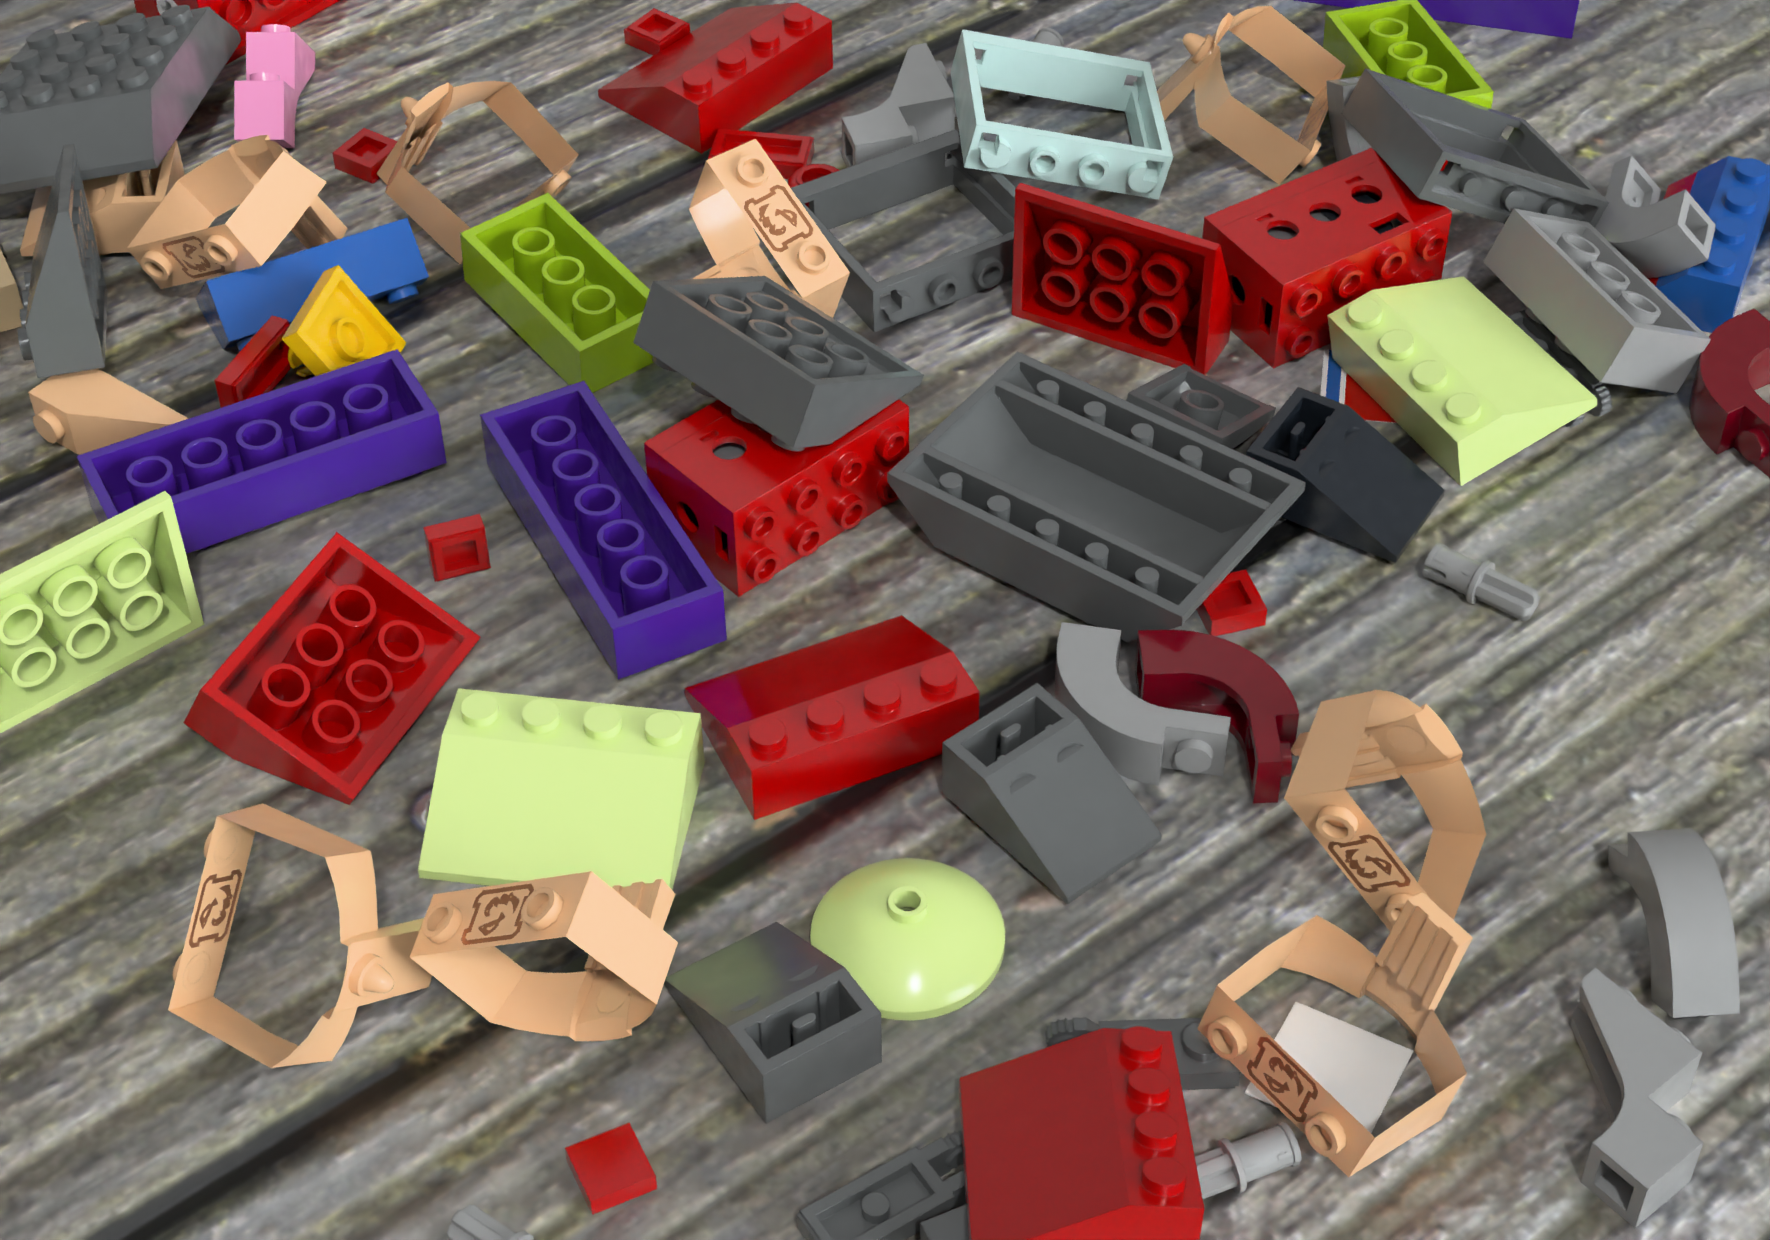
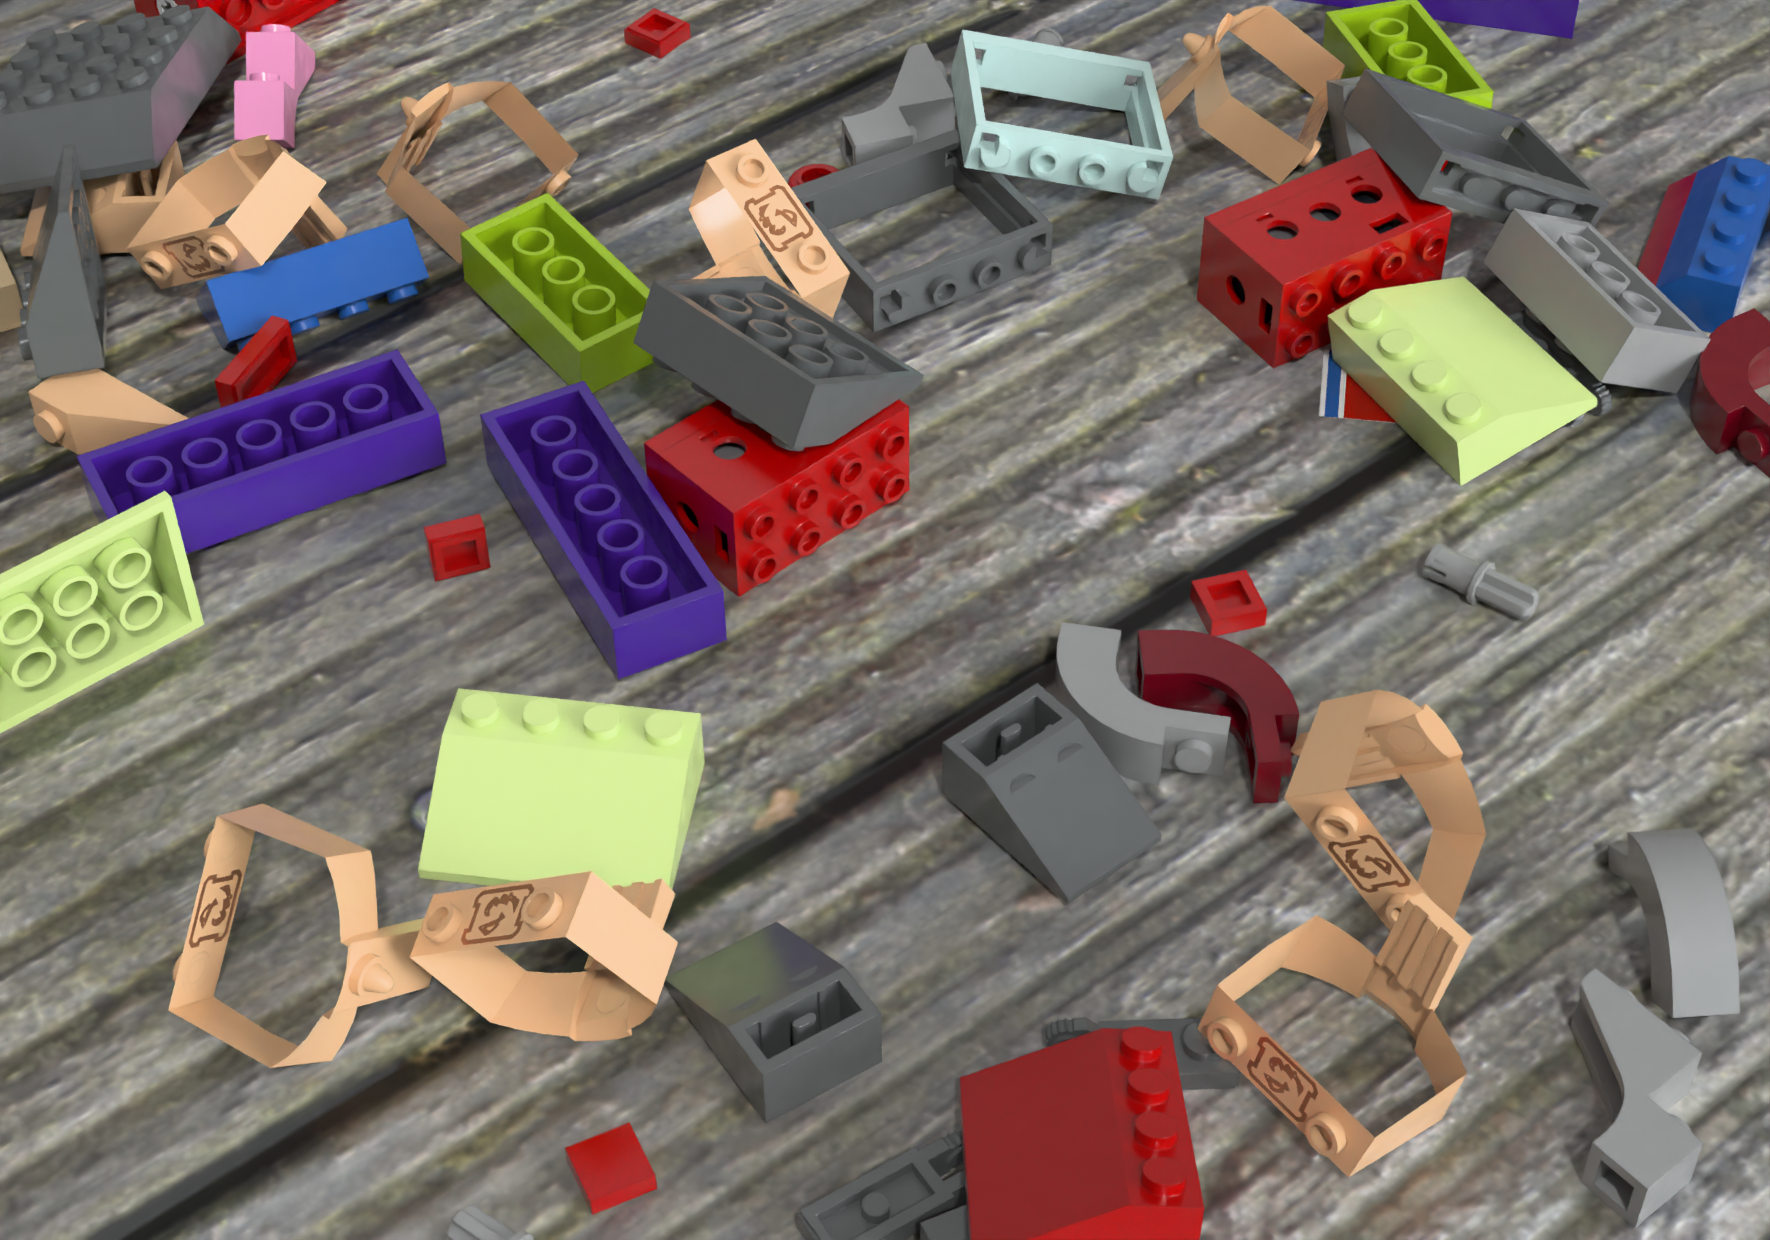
red slope [183,532,481,805] -> none
yellow tile [282,265,406,377] -> none
red tile [332,128,398,184] -> none
red slope [598,2,833,154] -> none
red slope [684,615,980,820] -> none
red tile [708,129,815,179] -> none
yellowish green dish [810,858,1005,1021] -> none
dark grey slope [887,351,1306,642] -> none
red slope [1012,183,1233,375] -> none
dark grey slope [1126,364,1276,449] -> none
light grey axle [1195,1122,1302,1199] -> none
white sticker [1245,1002,1414,1133] -> none
black slope [1246,387,1445,563] -> none
light grey arch [1595,155,1716,278] -> none

